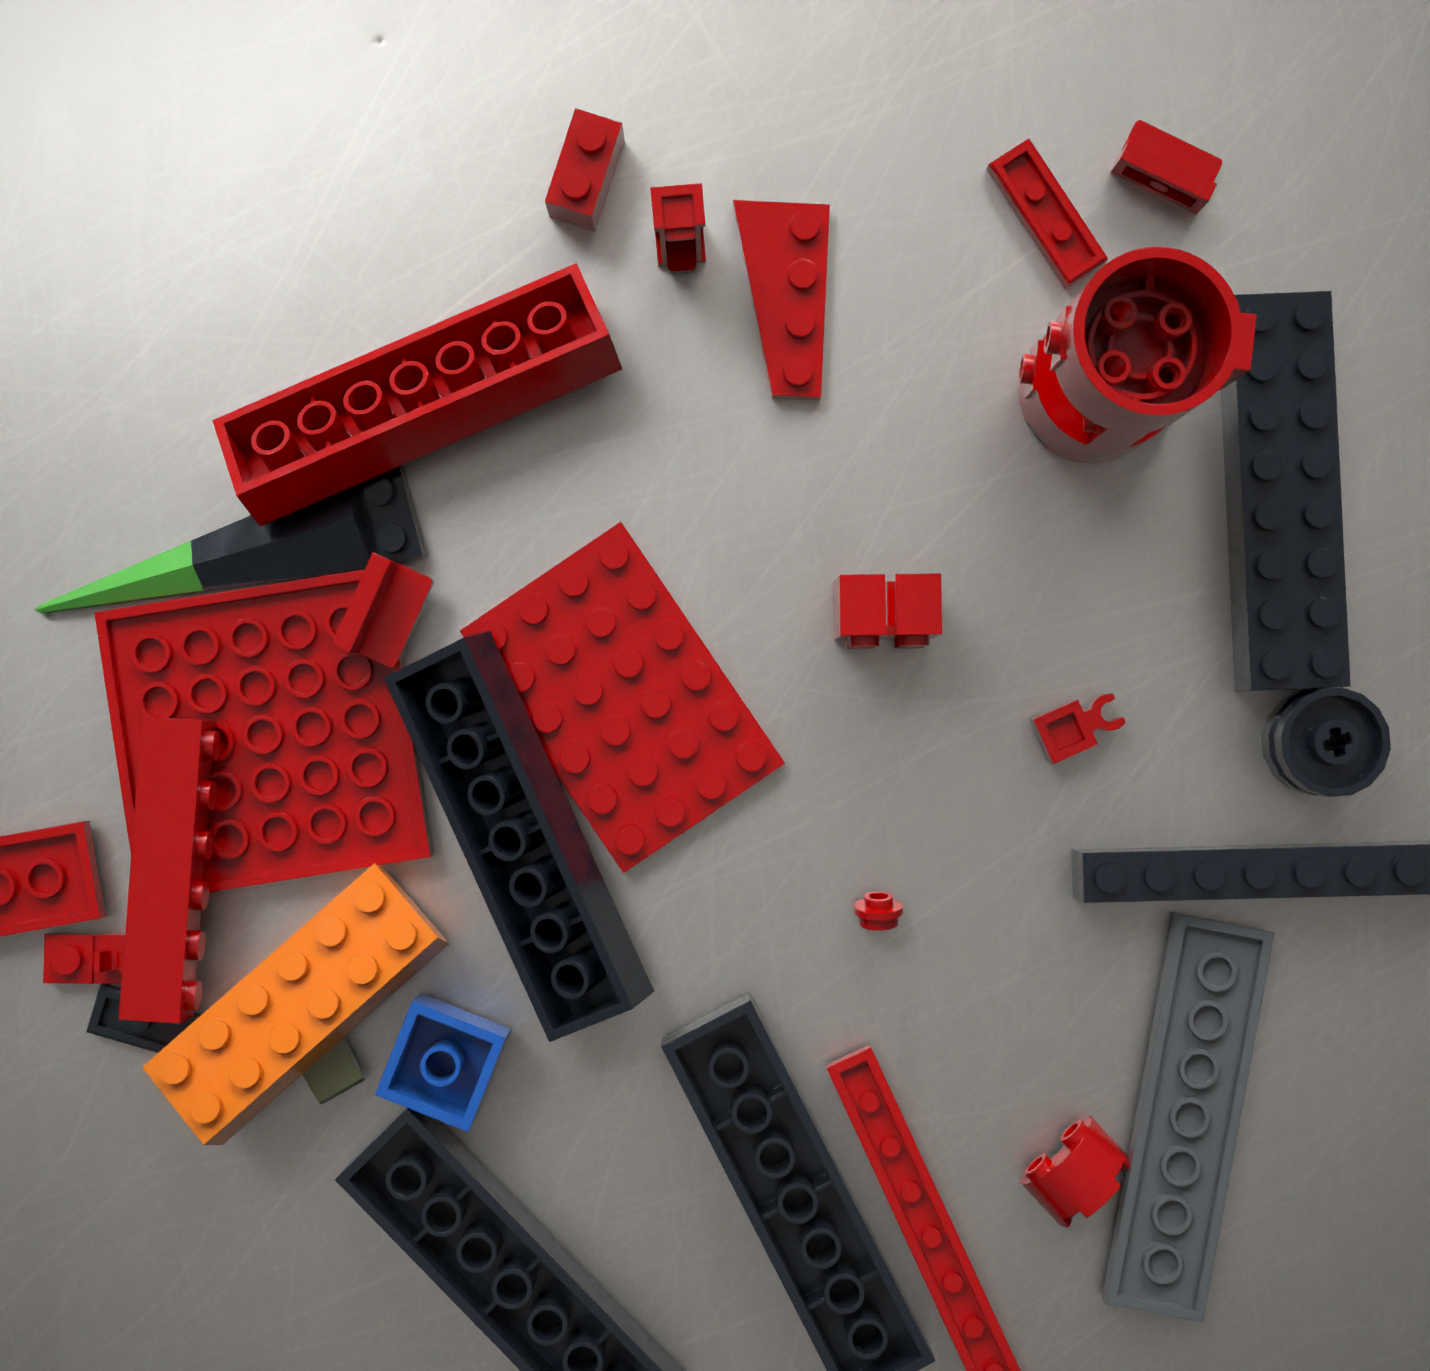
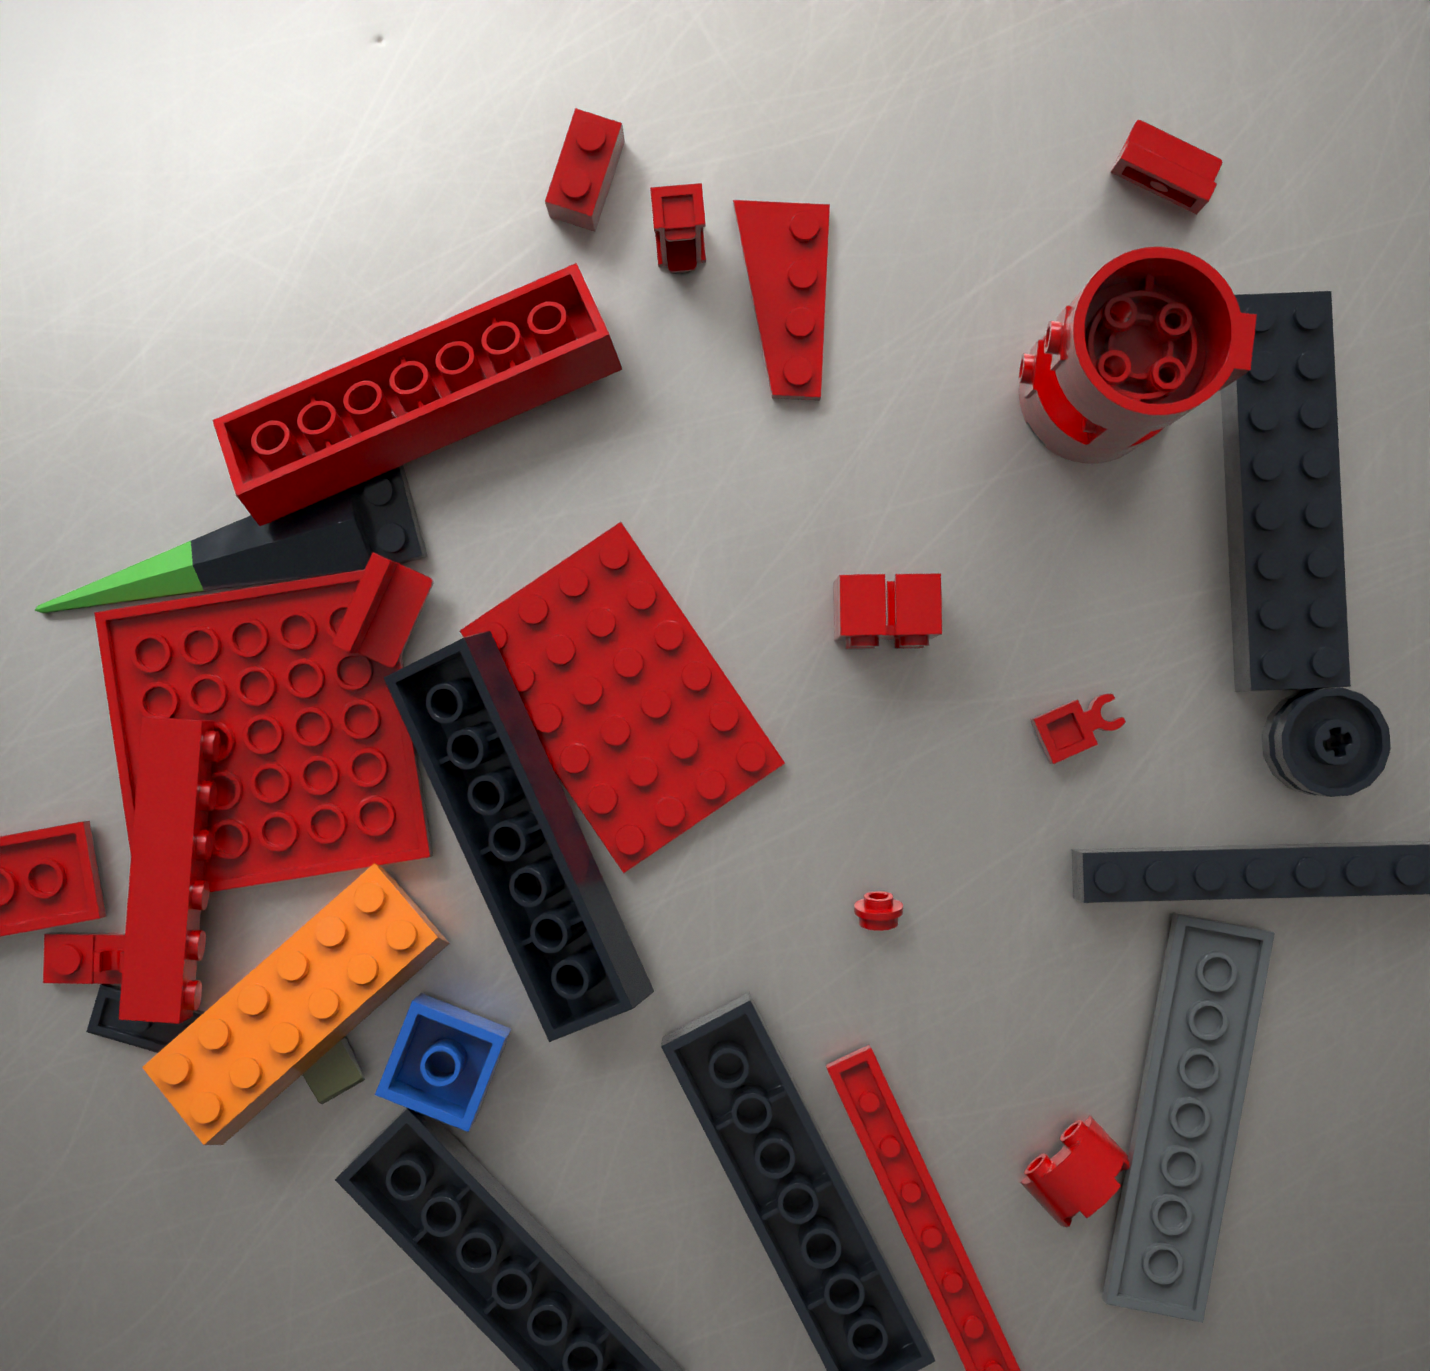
red tile [986,138,1108,289] -> none

